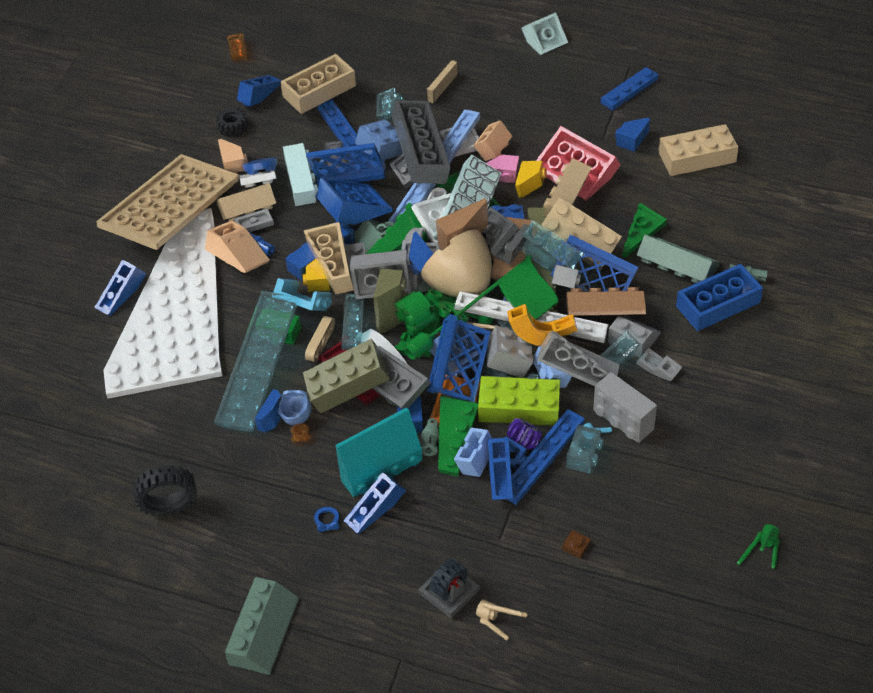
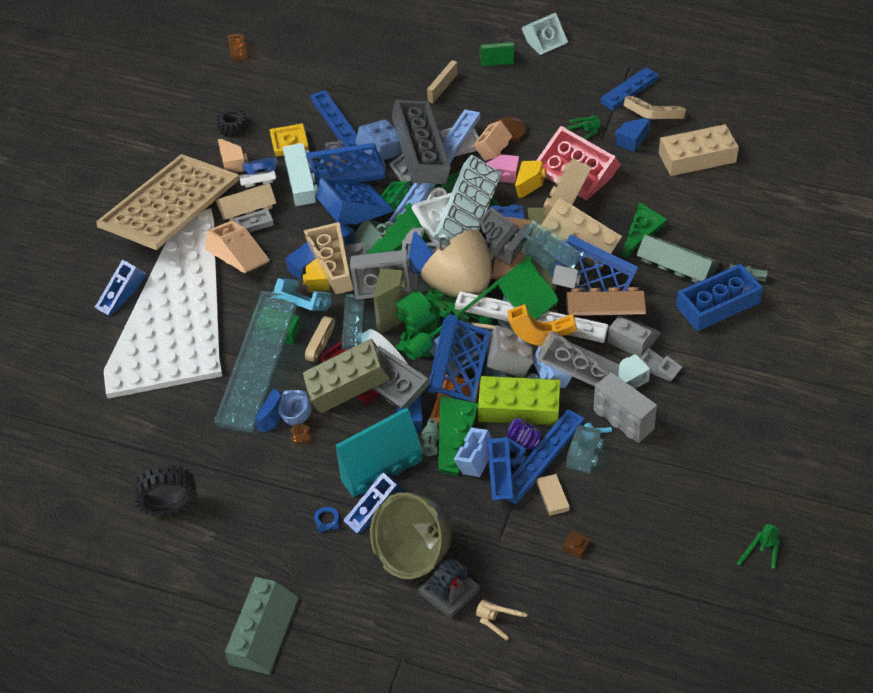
blue slope [237,75,282,107] -> none
blue pin [248,231,275,256] -> none
tan brick [281,54,356,114] -> none
clear light blue bracket [376,88,403,121] -> none
medium nougat slope [436,198,488,251] -> none
clear light blue slope [600,330,640,366] -> none
none -> yellow plate [270,124,309,157]
none -> olive piece [370,493,452,579]
none -> green bracket [381,181,411,213]
none -> green slope [479,42,514,66]
none -> reddish brown dish [496,117,526,142]
none -> tan tile [537,474,569,516]
none -> green plant [557,115,601,140]
none -> light aqua slope [618,354,650,389]
none -> tan beam [624,96,686,119]

